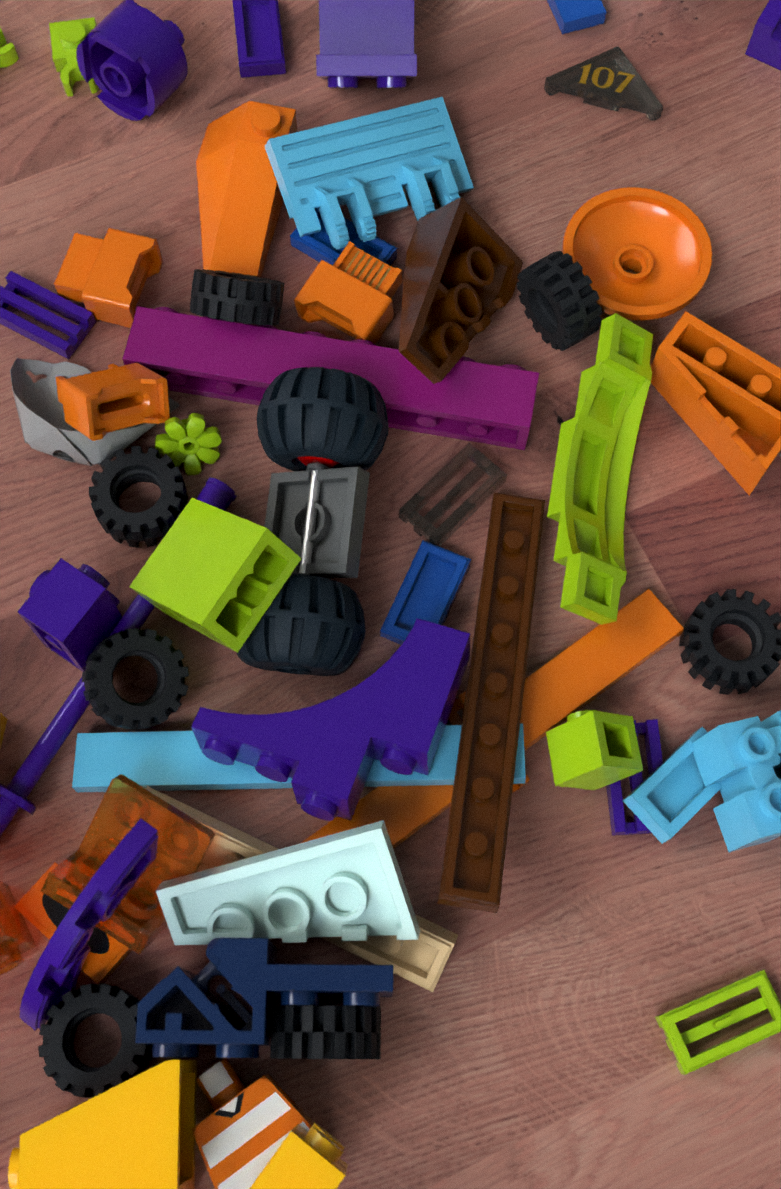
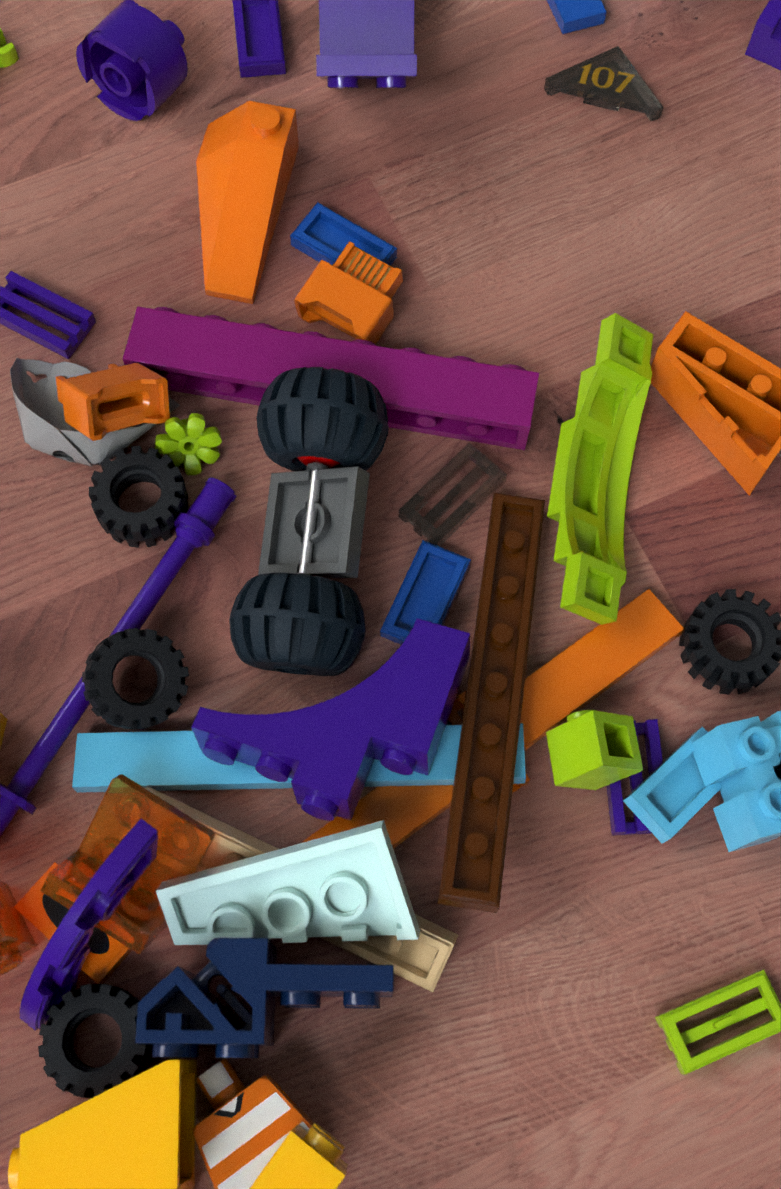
dark purple brick [17,558,122,672] -> none
lime plate [49,17,99,97] -> none
orange piece [54,228,163,328] -> none
lime brick [129,498,302,653] -> none
black tyre [190,269,284,325] -> none
medium azure hinge [264,97,474,250] -> none
black tyre [270,1005,381,1059] -> none
reddish brown wedge [399,197,523,384] -> none
black tyre [517,251,603,351] -> none
orange dish [562,187,712,320] -> none

